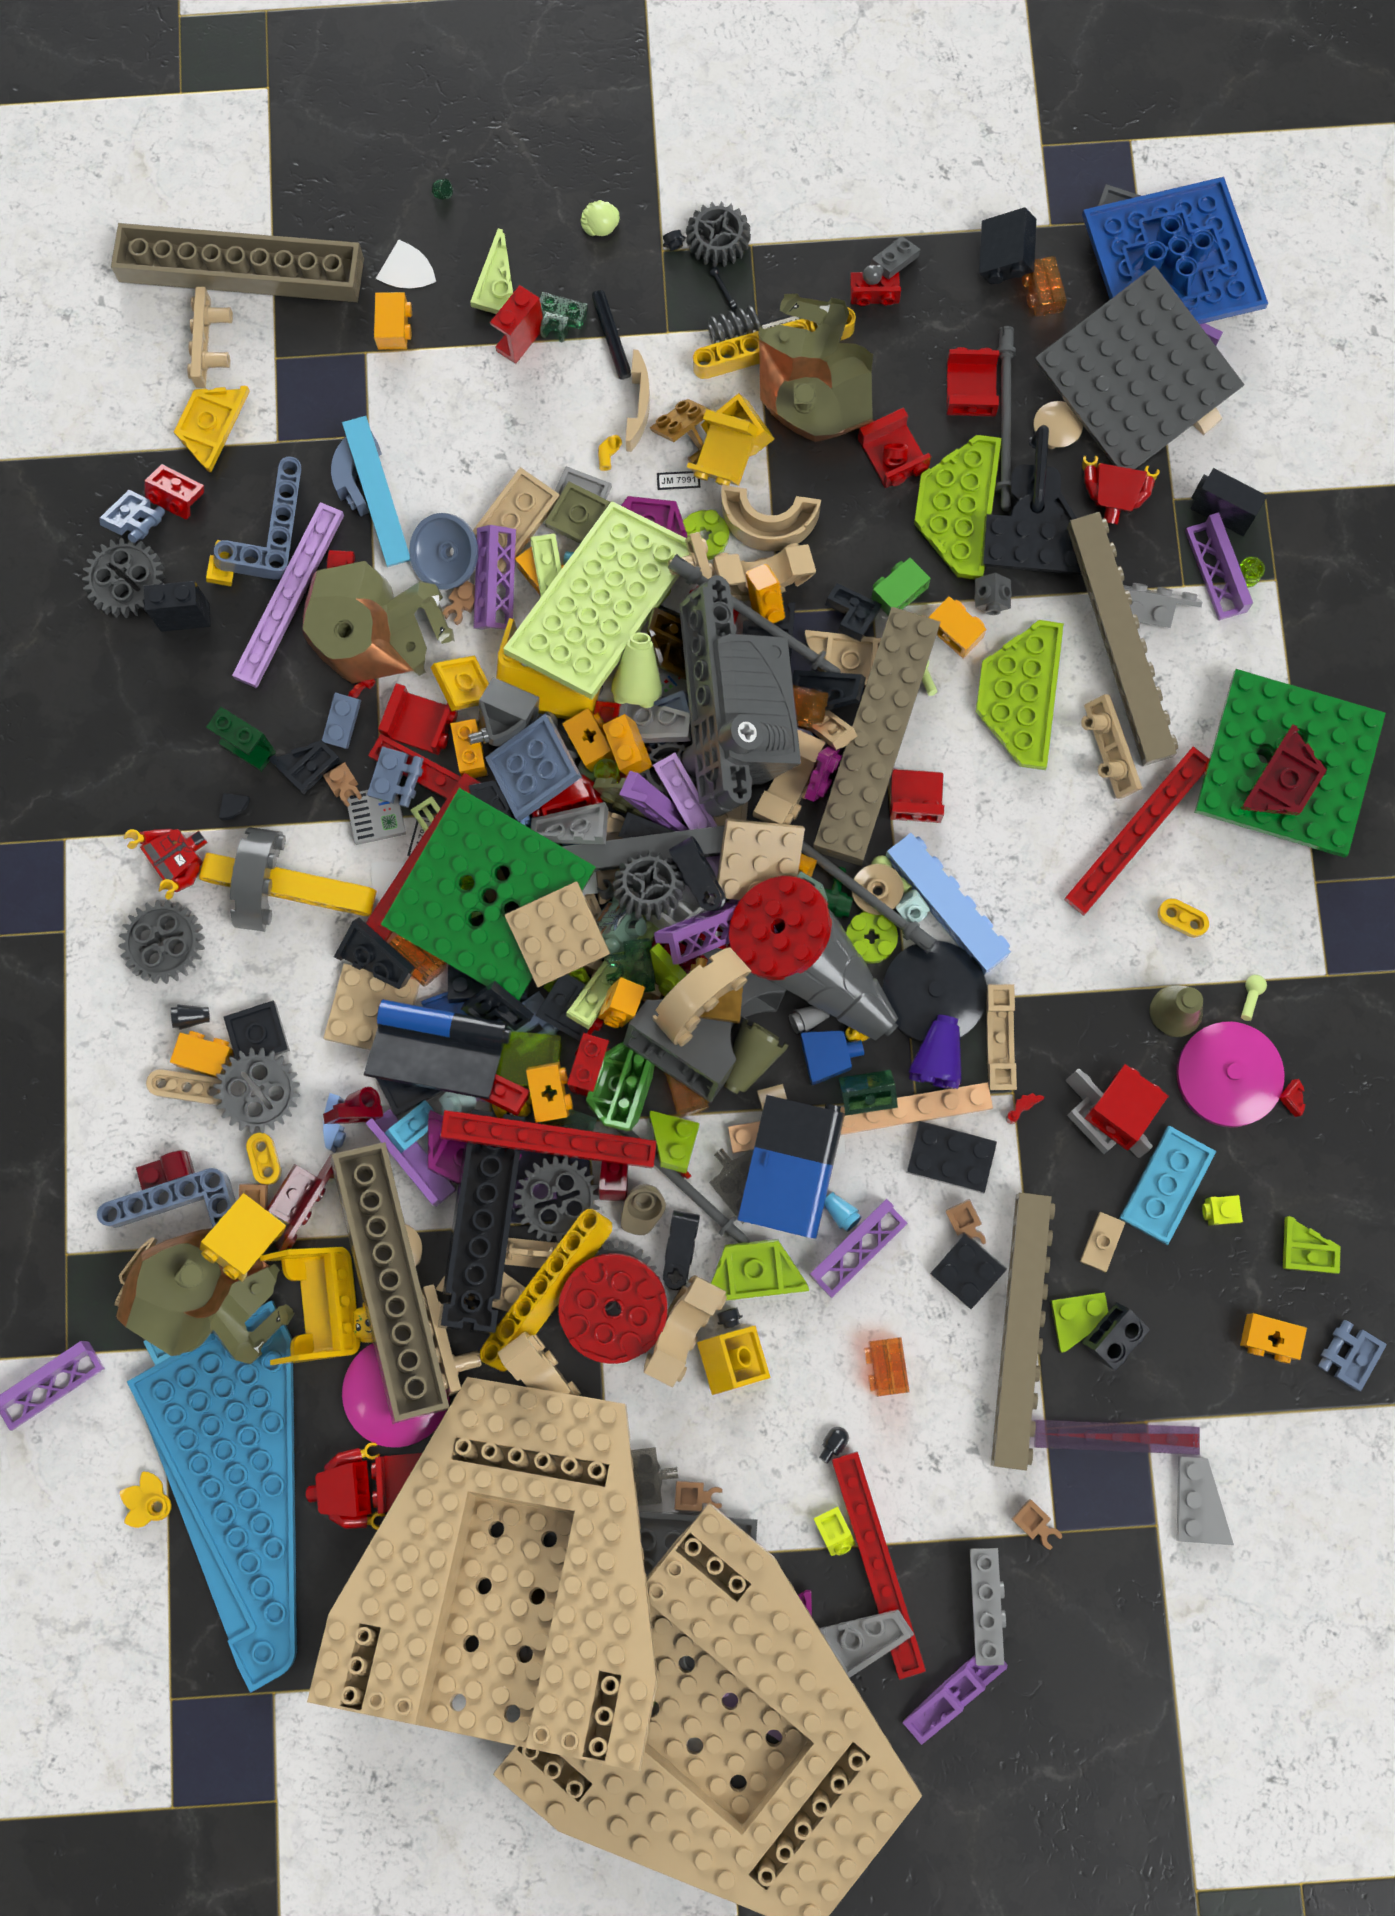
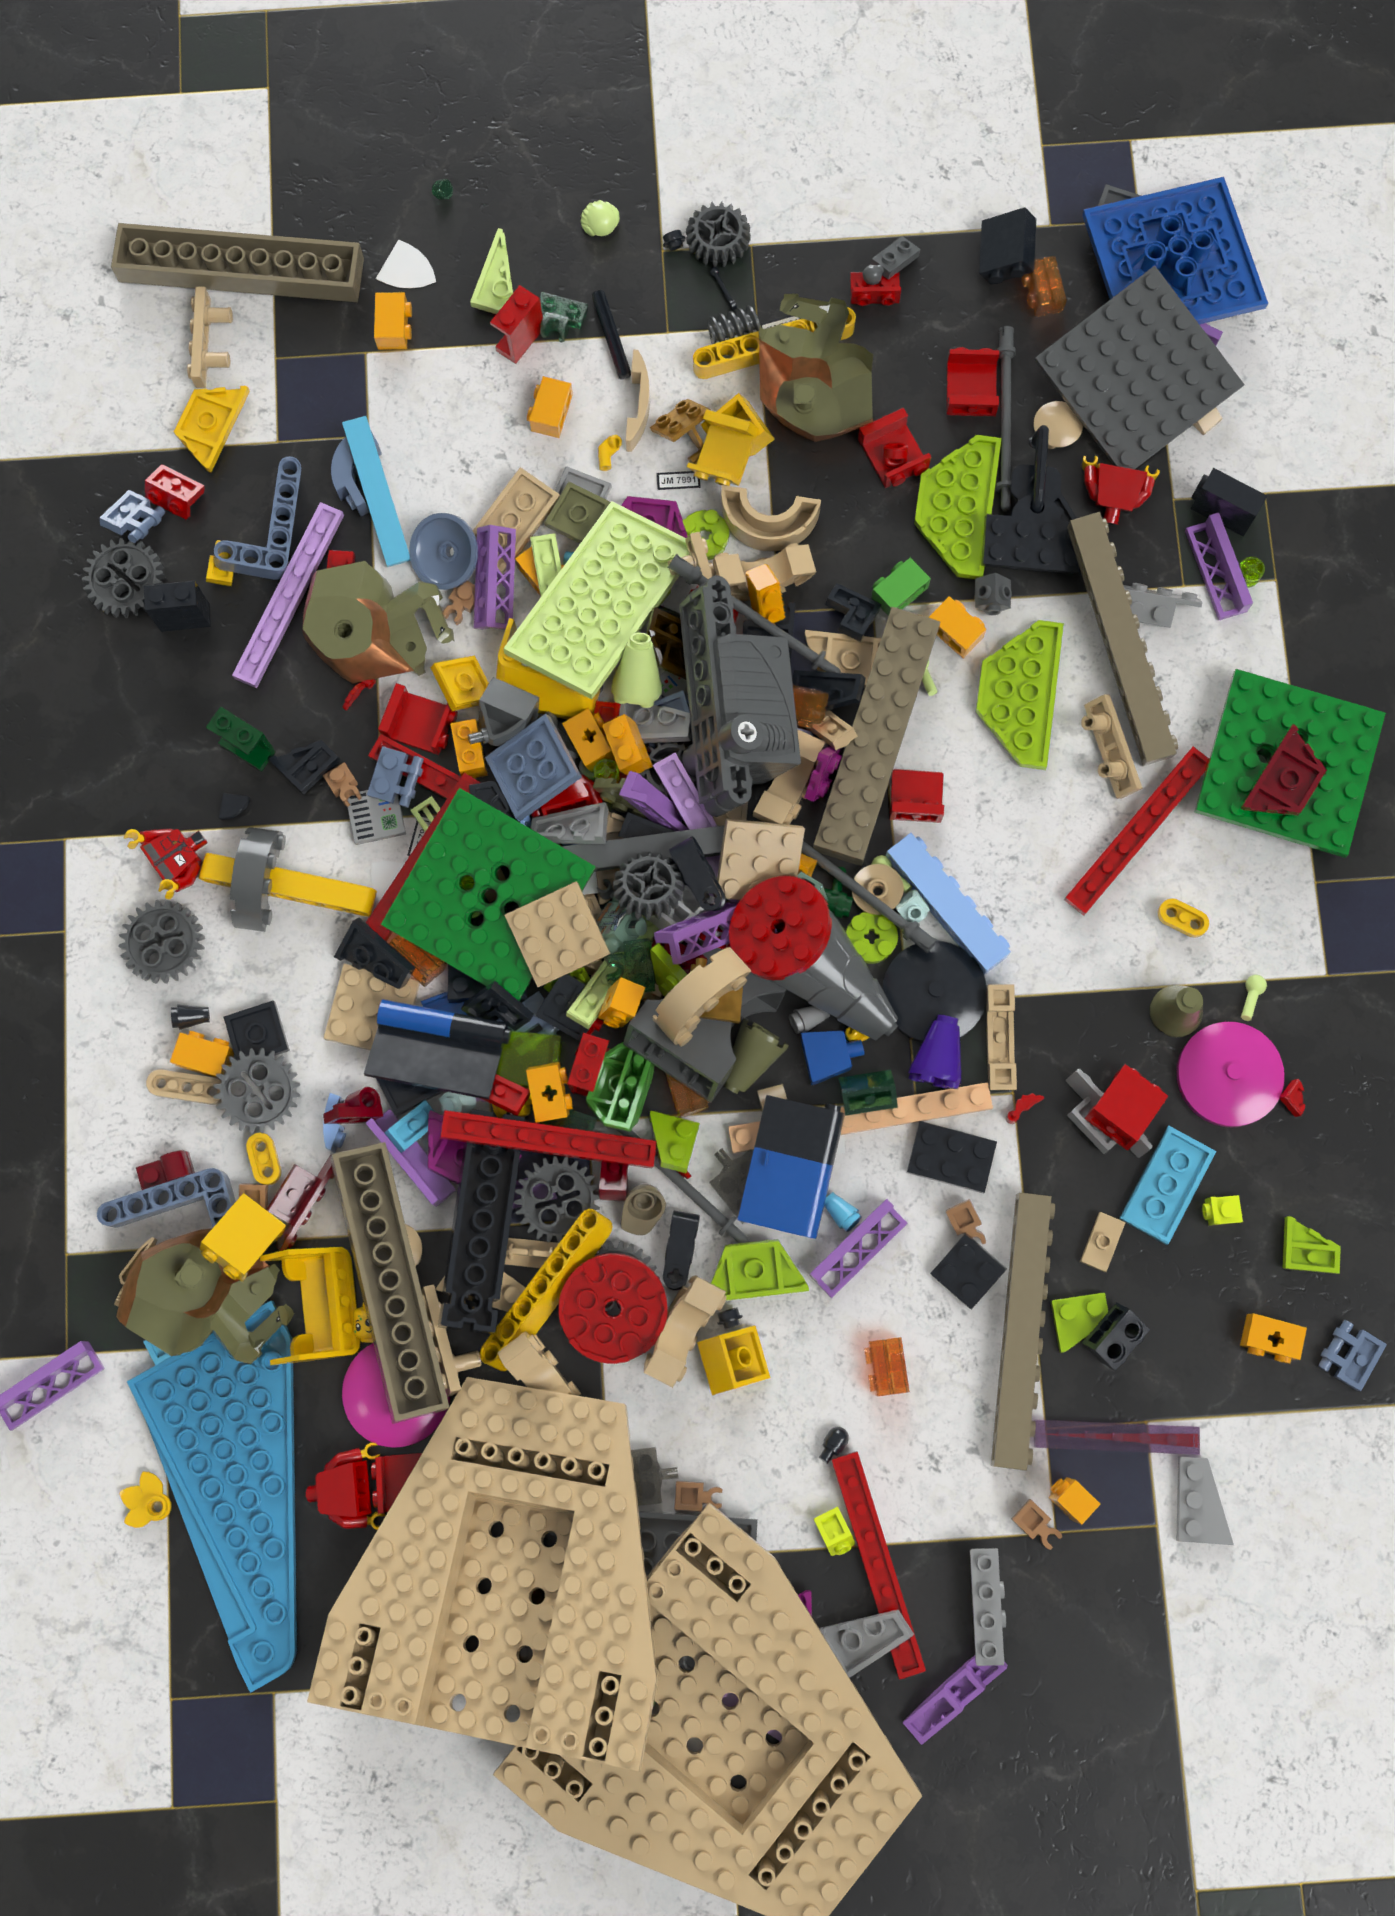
sand blue plate [322,693,361,749] -> none
none -> light orange brick [527,376,573,438]
none -> light orange brick [1048,1477,1100,1525]

